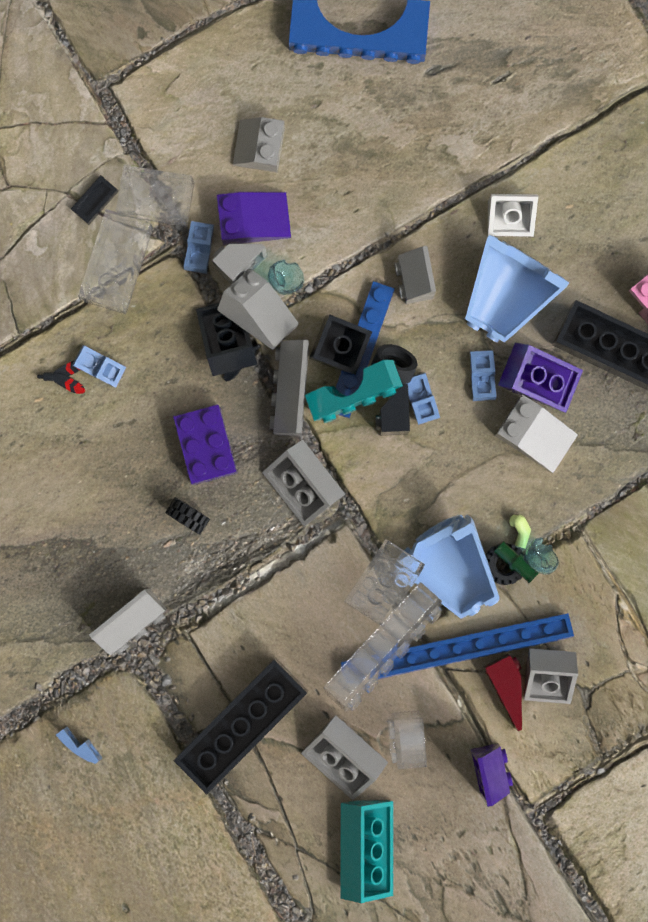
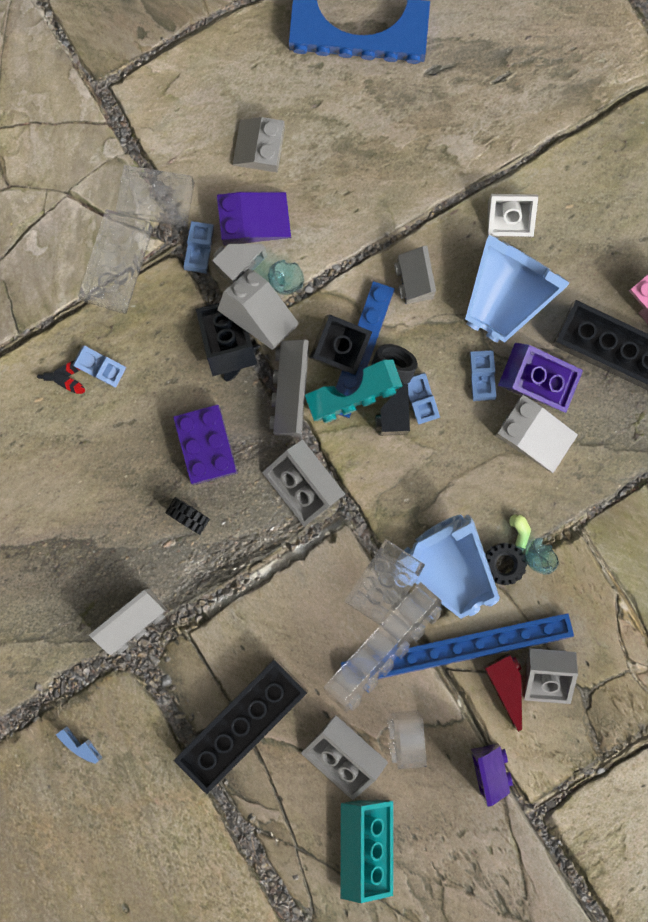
black tile [71,175,119,225] -> none
dark green pin [494,541,539,584] -> none

